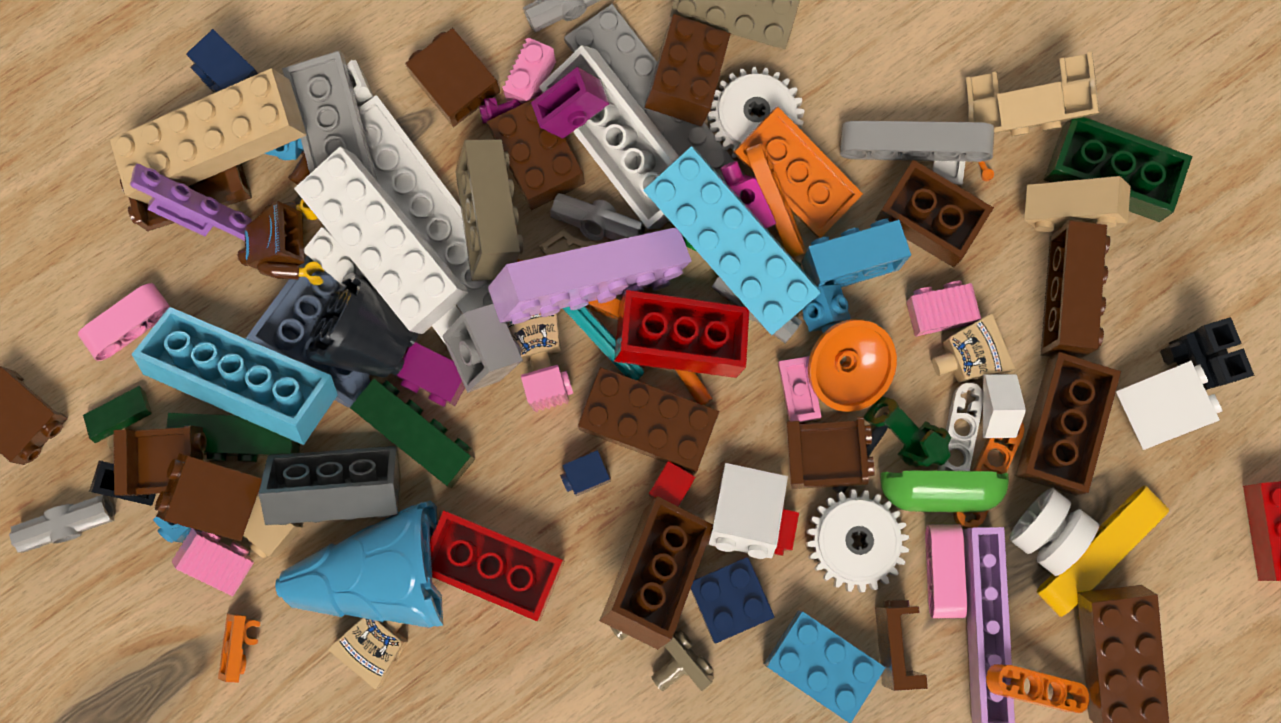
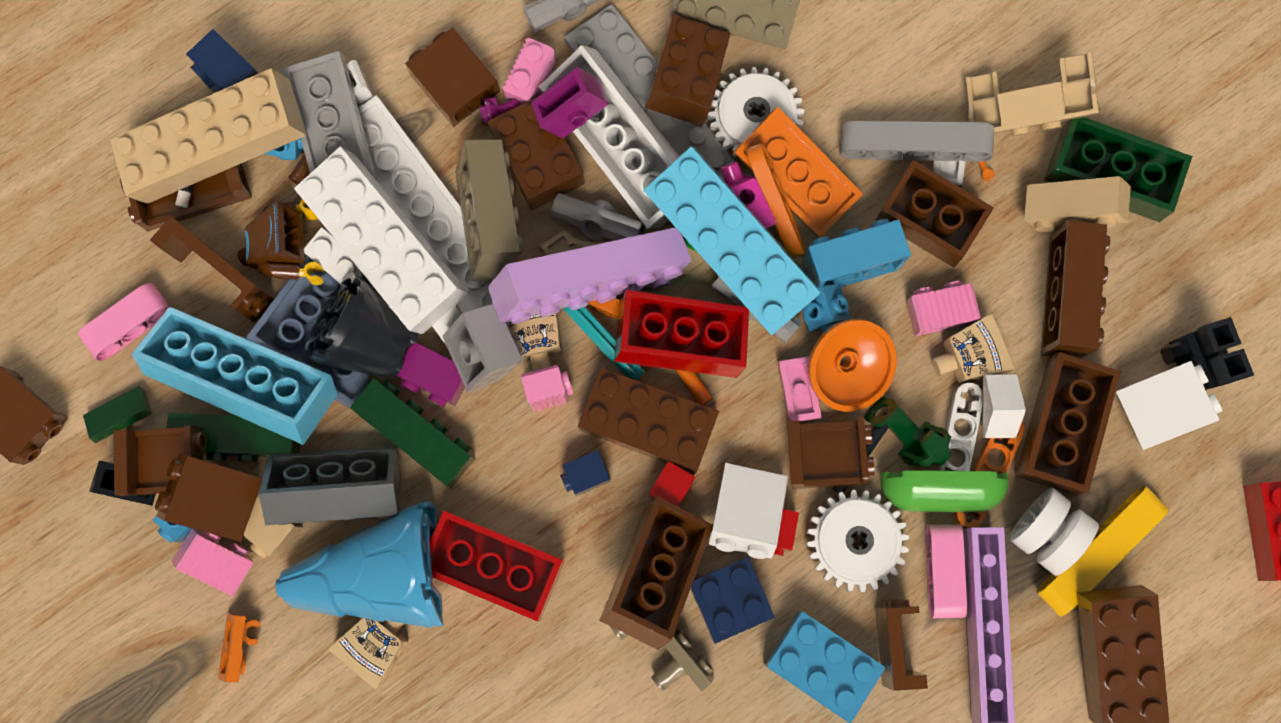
light grey piece [9,495,116,553] -> none
medium lavender bracket [130,164,252,241] -> none
orange beam [986,664,1089,713] -> none
none -> reddish brown panel [150,216,274,322]

